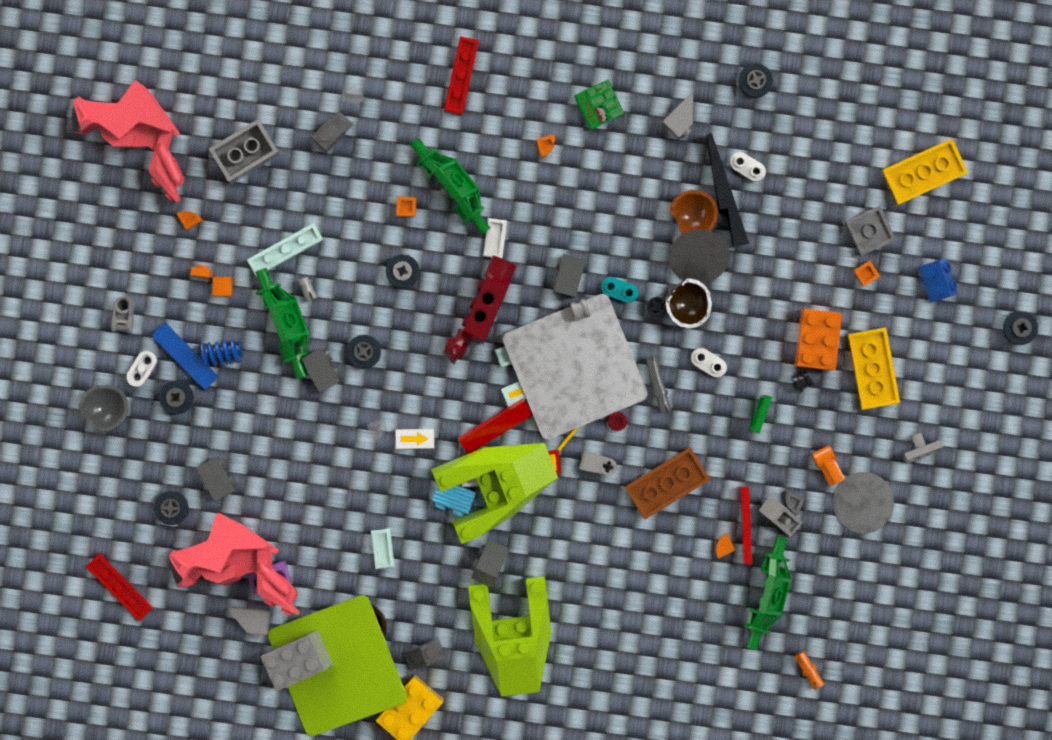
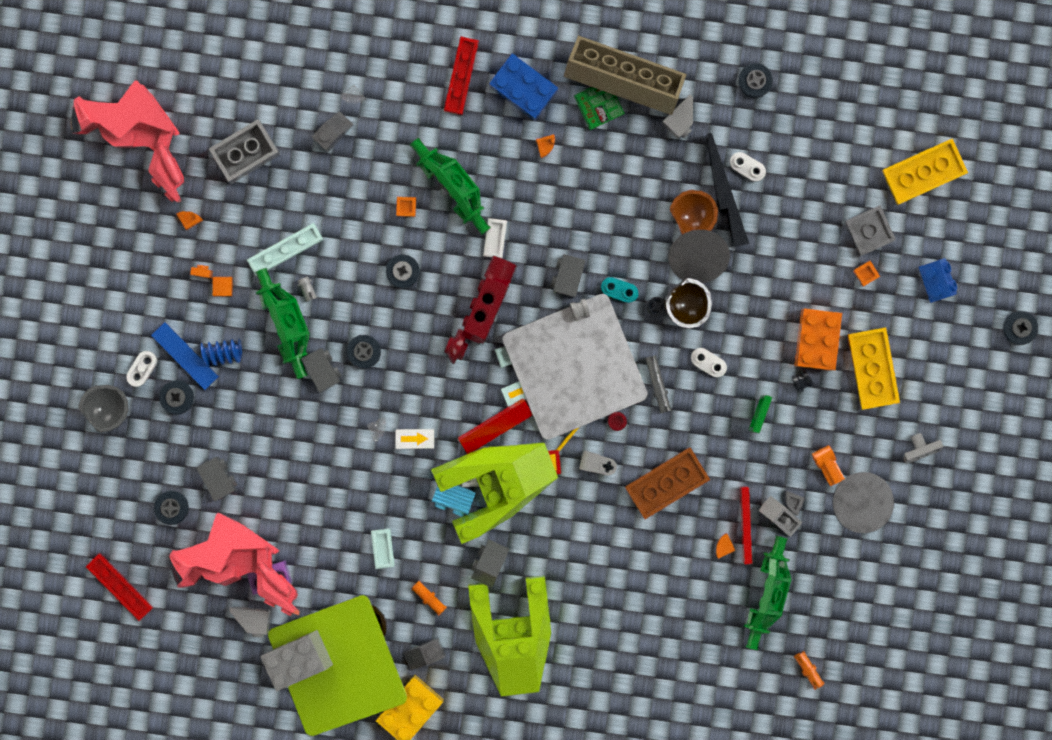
light grey piece [111,296,135,334] -> none
none -> orange pin [411,580,447,616]
none -> blue brick [489,53,558,121]
none -> dark tan brick [563,35,687,115]

